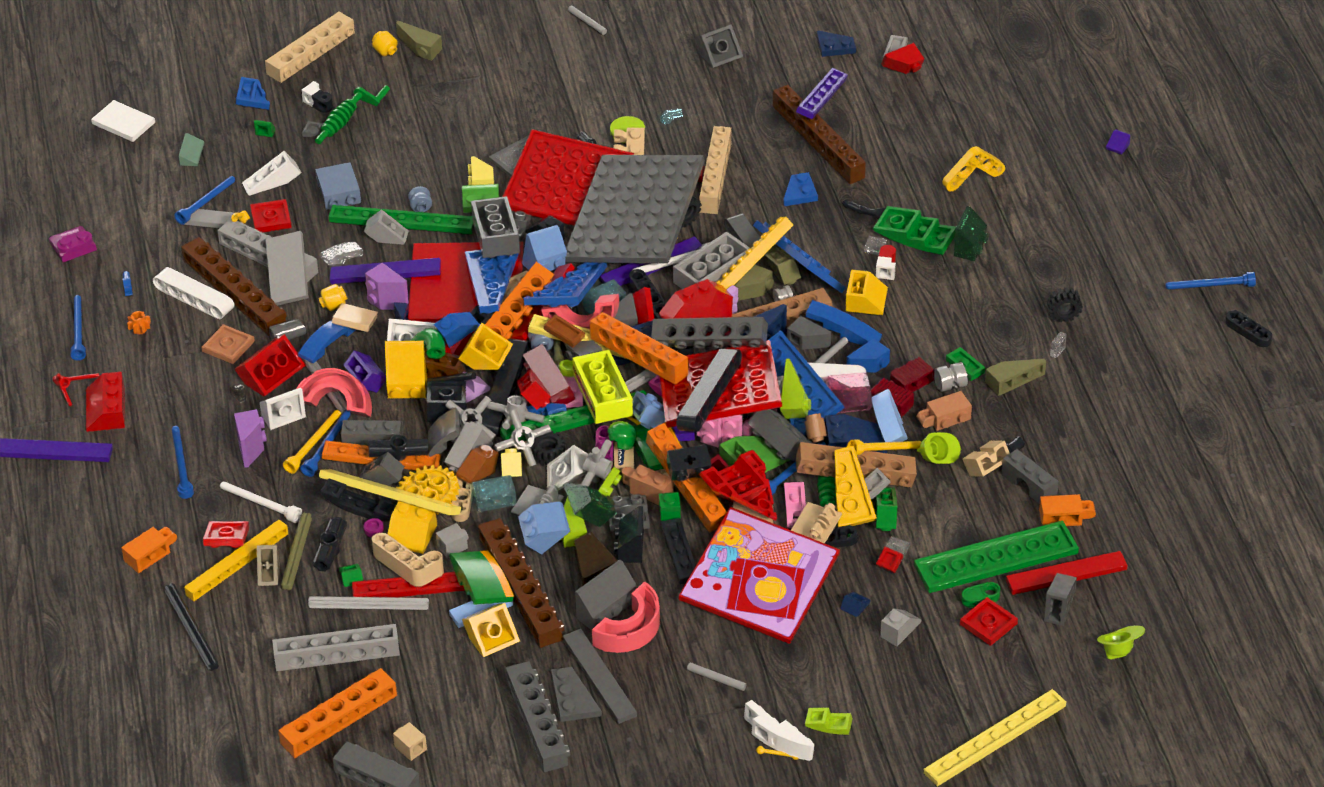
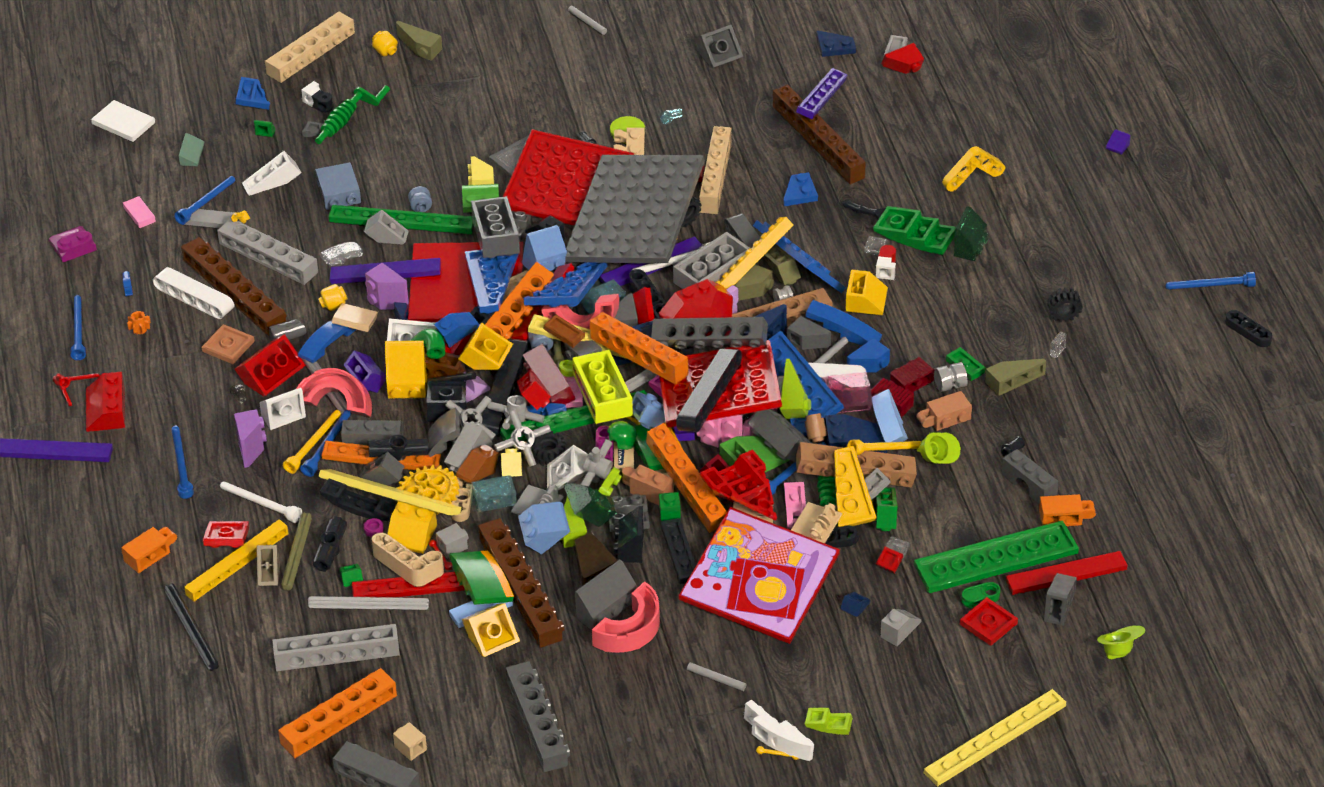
red plate [250,199,292,233] -> none
light grey tile [266,231,309,306] -> none
dark grey wing [551,667,602,722] -> none
dark grey tile [563,629,637,724] -> none
black brick [666,445,711,481] -> none
tan brick [963,441,1010,476] -> none
none -> bright pink tile [123,197,156,228]
none -> red hinge [429,540,452,571]

